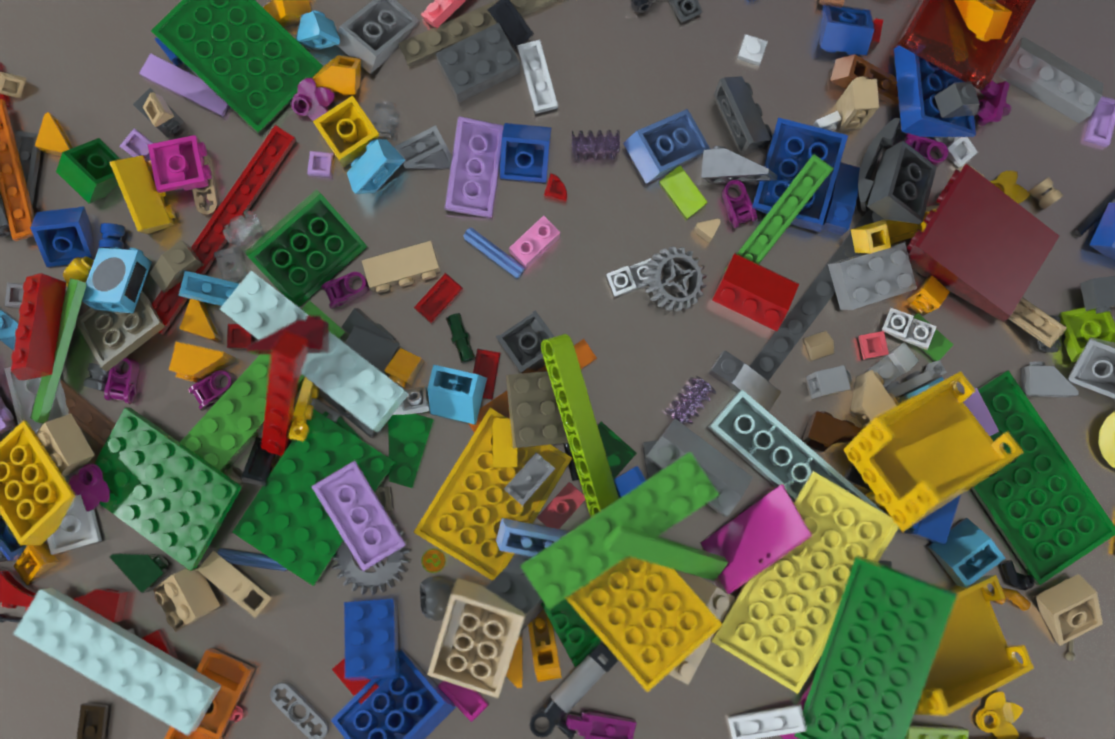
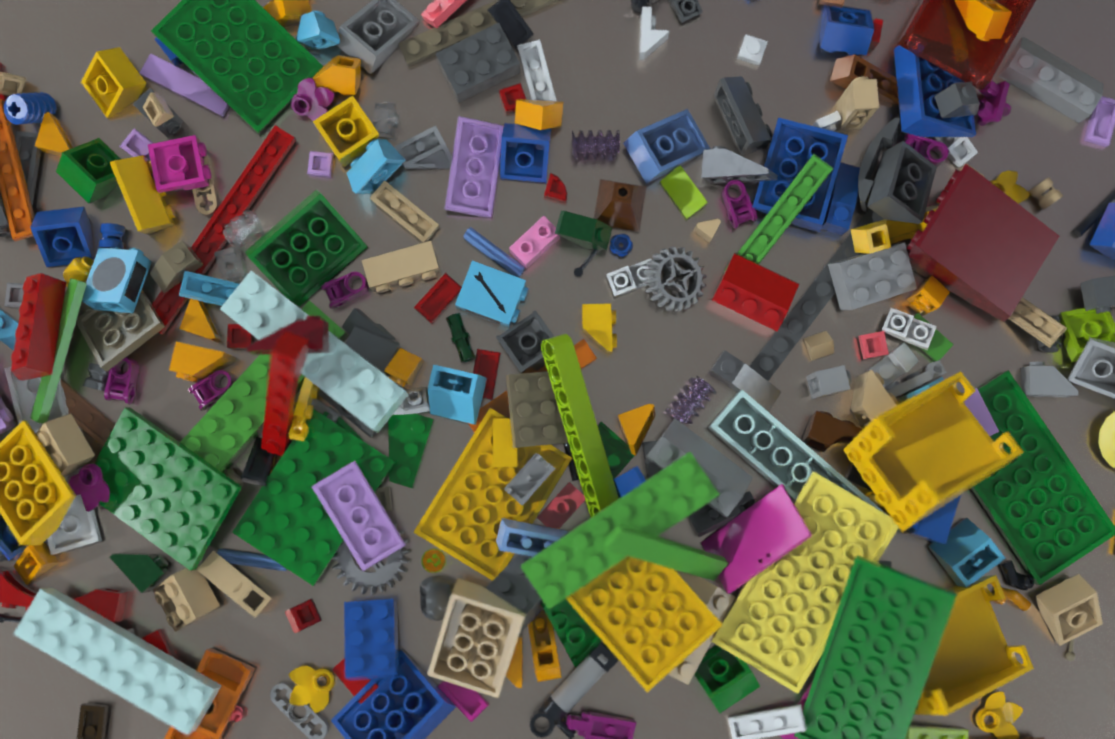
none -> blue piece [4,92,57,125]
none -> yellow slope [81,47,147,119]
none -> red slope [285,599,321,633]
none -> yellow plate [288,666,335,713]
none -> tan plate [370,180,440,243]
none -> medium azure brick [455,261,529,328]
none -> red tile [499,83,527,114]
none -> light orange slope [514,99,563,130]
none -> dark green slope [555,211,613,250]
none -> black hinge [574,249,599,277]
none -> yellow slope [582,303,617,354]
none -> reddish brown slope [594,179,646,233]
none -> blue plate [610,234,633,257]
none -> light orange slope [618,403,656,456]
none -> white slope [639,7,670,60]
none -> dark grey hinge [688,491,755,537]
none -> green slope [694,645,761,714]

